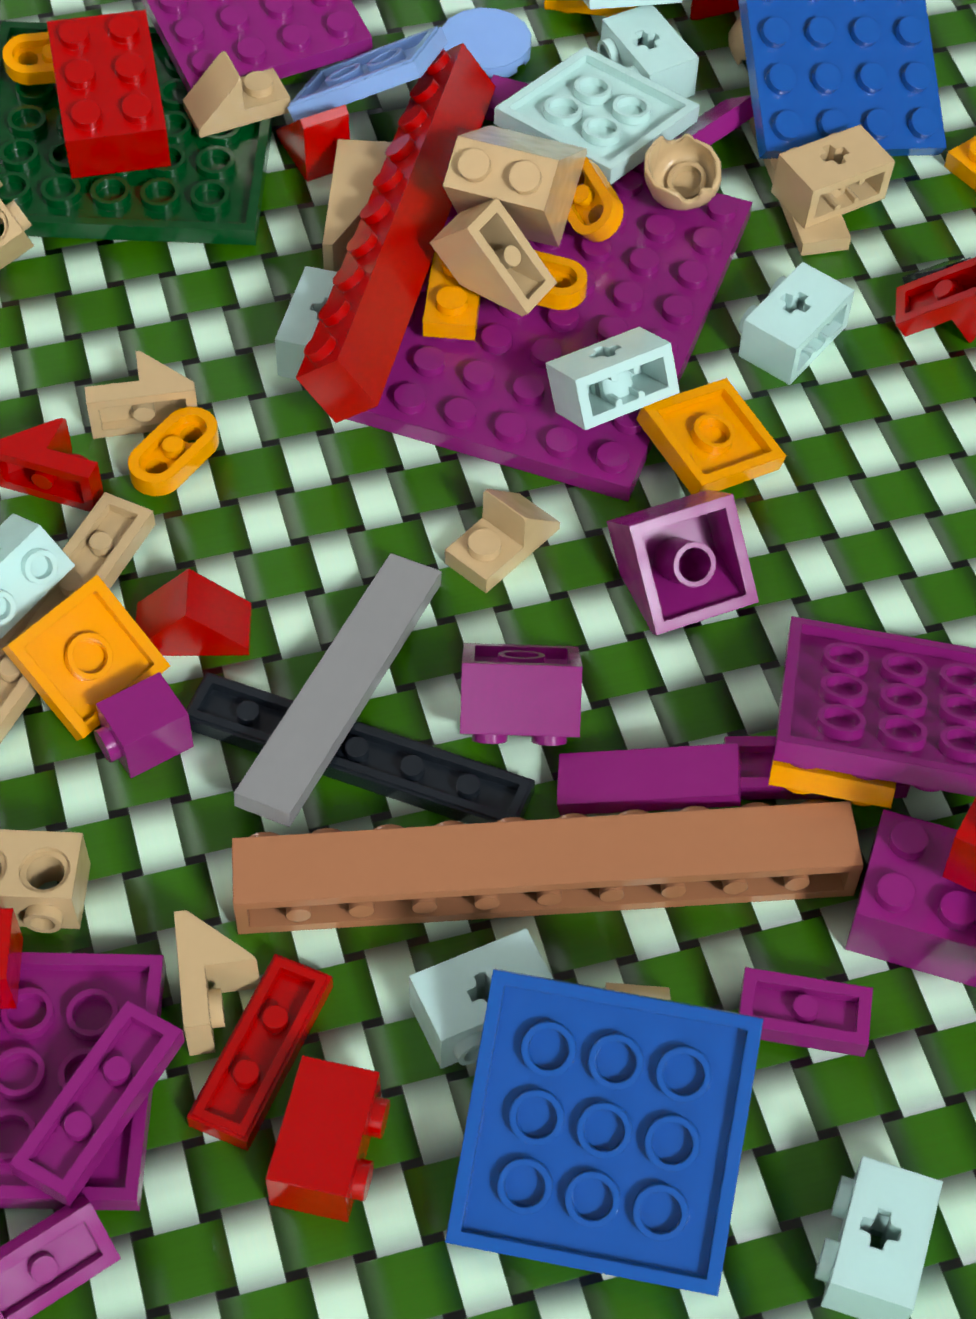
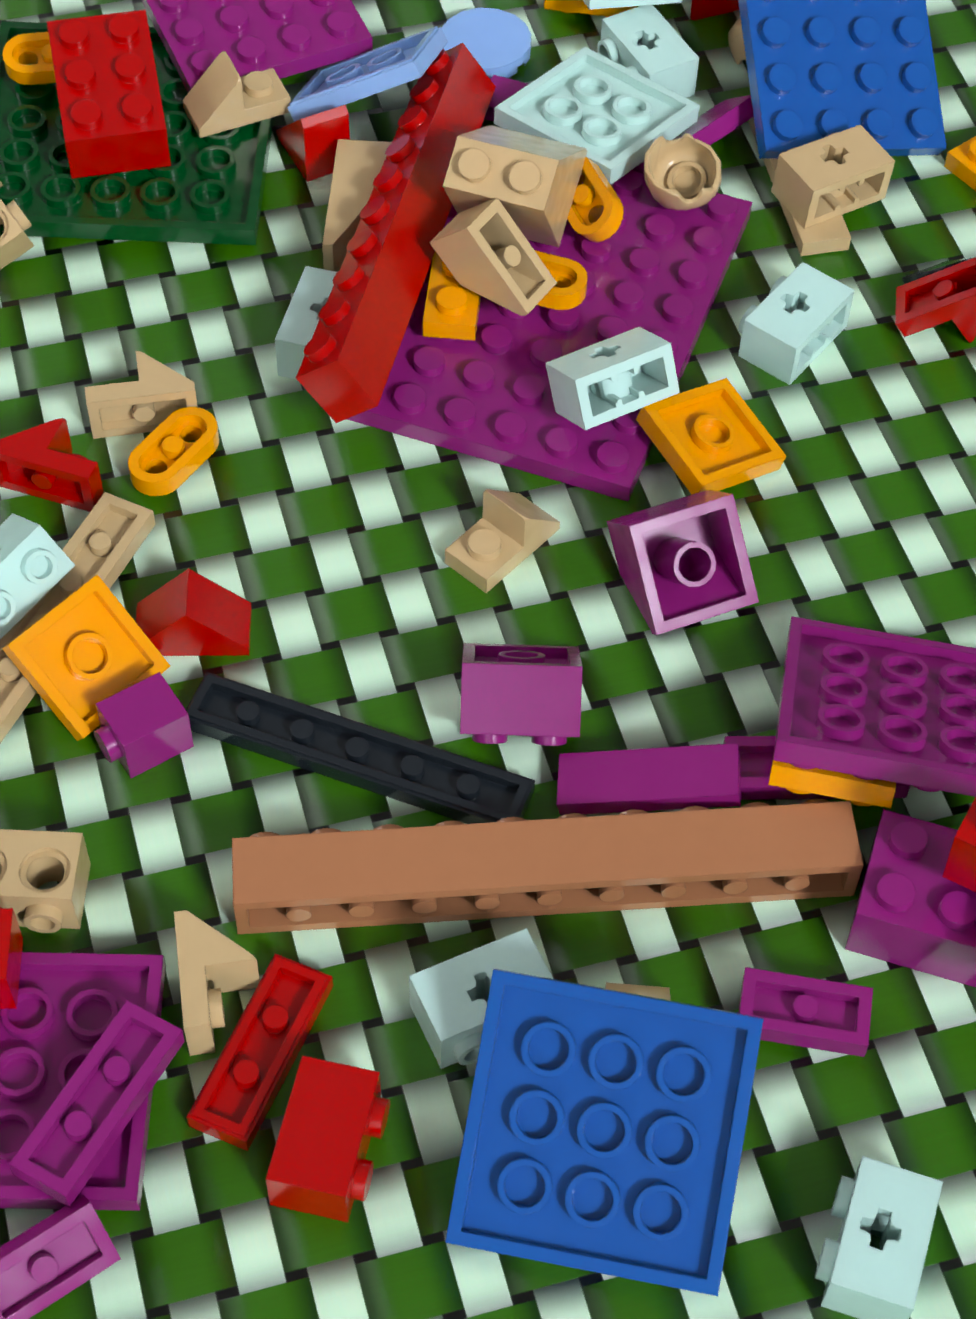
light grey tile [234,553,442,827] -> none

